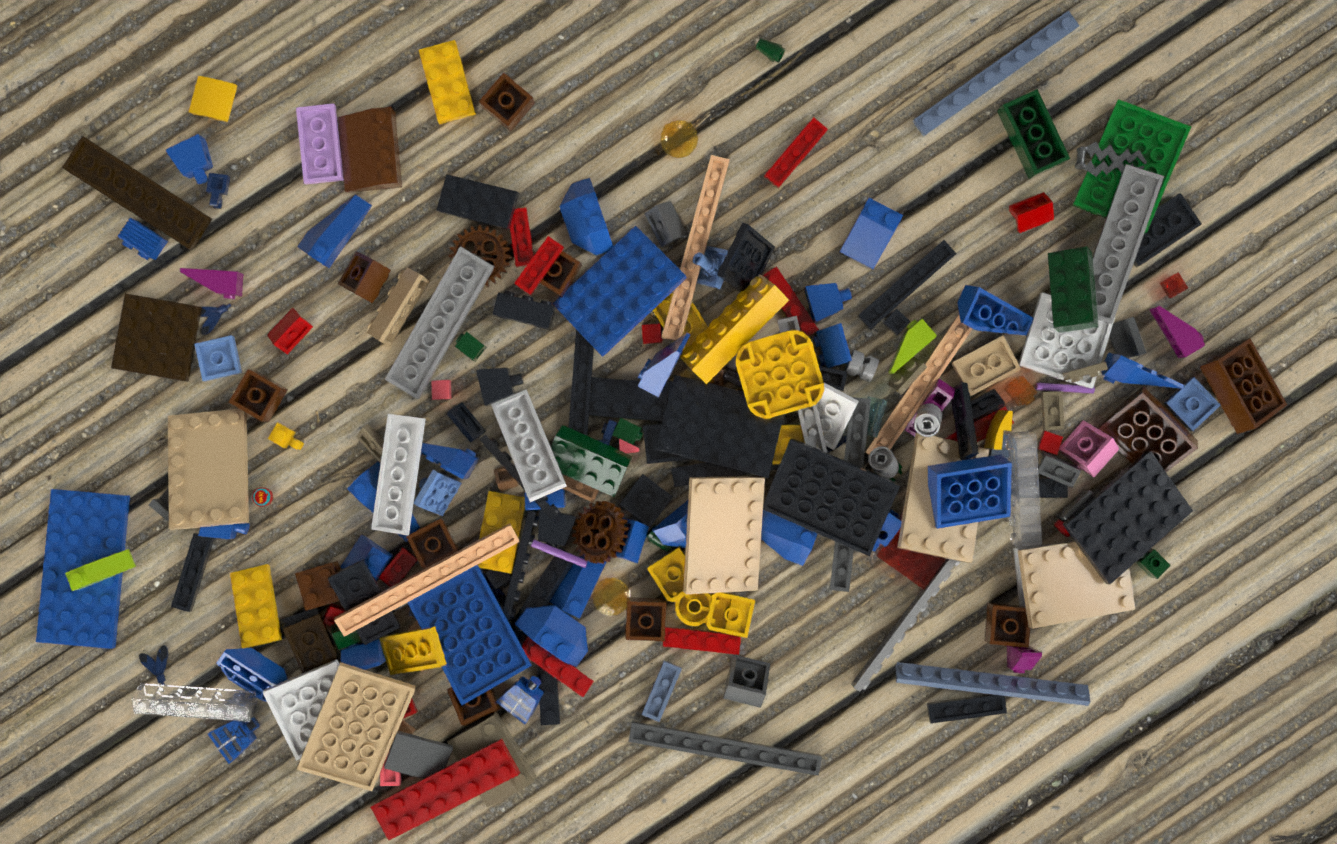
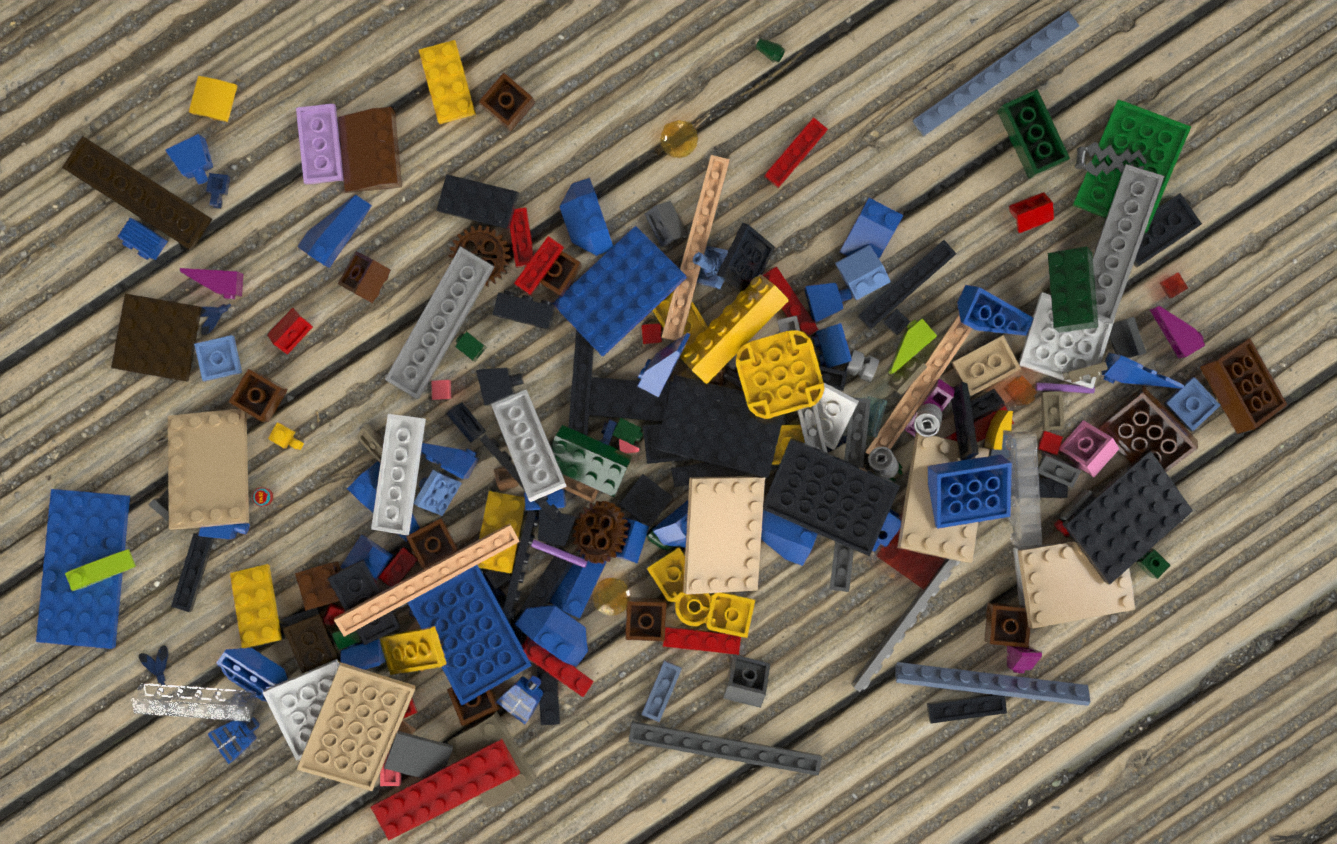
tan slope [367,267,430,346] -> none
none -> medium blue slope [835,245,891,300]

